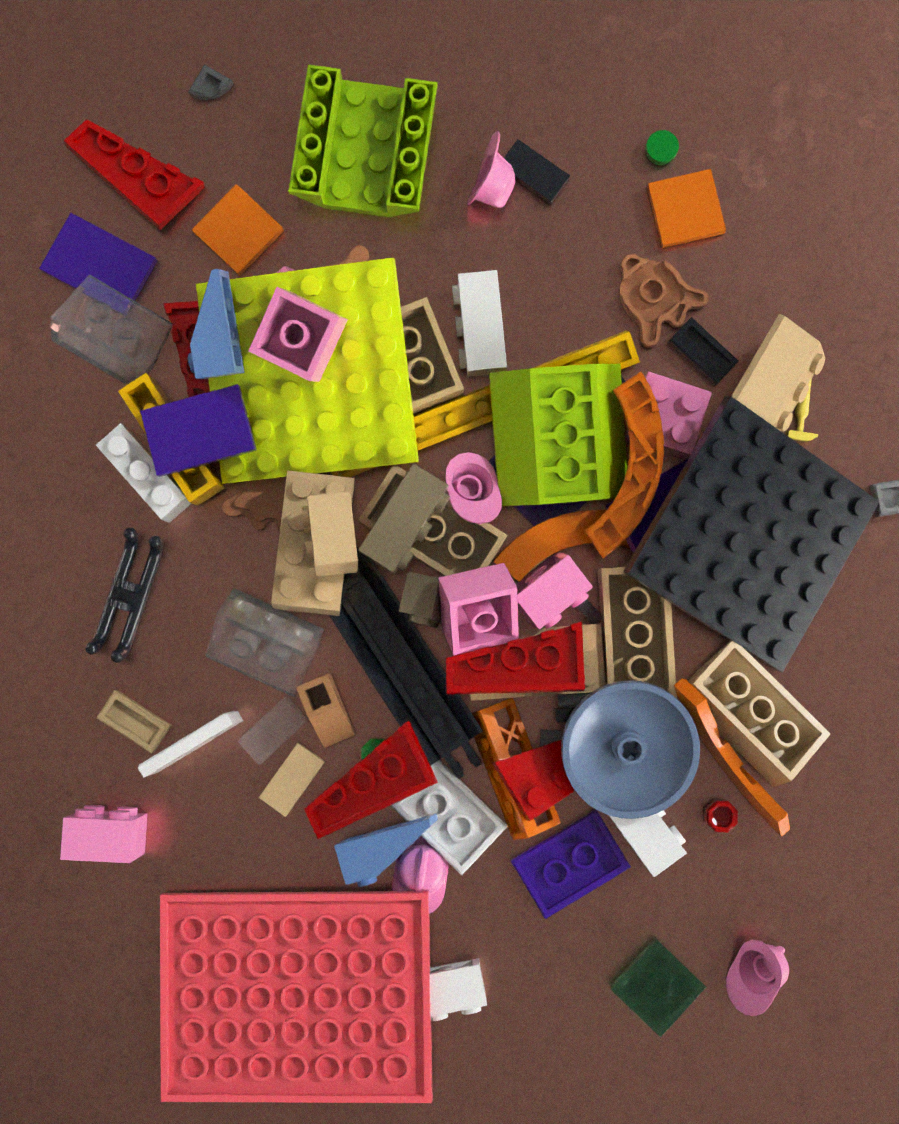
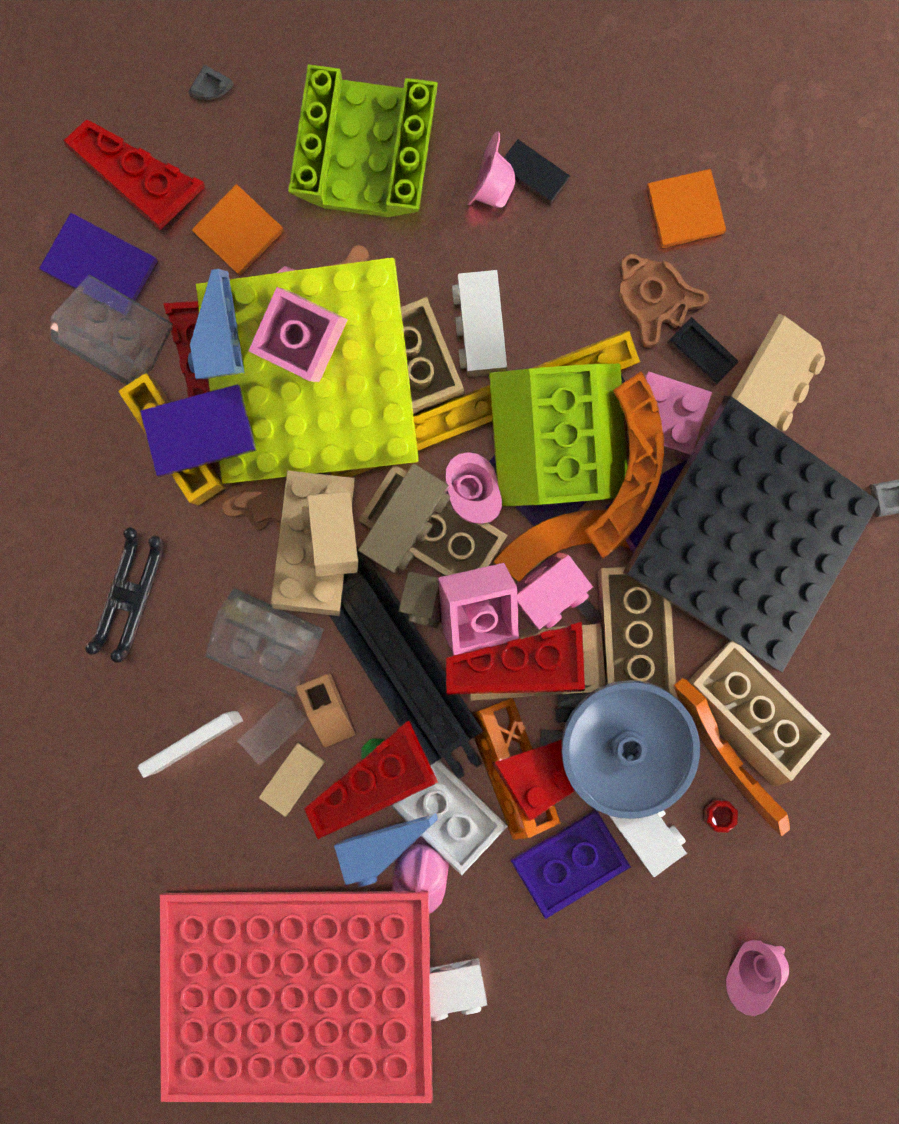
bright pink brick [60,805,148,863] -> none
white brick [96,423,192,523] -> none
tan tile [96,690,172,754] -> none
clear green plate [610,938,707,1037] -> none
green tile [645,130,679,166] -> none
light yellow piece [785,379,818,442] -> none

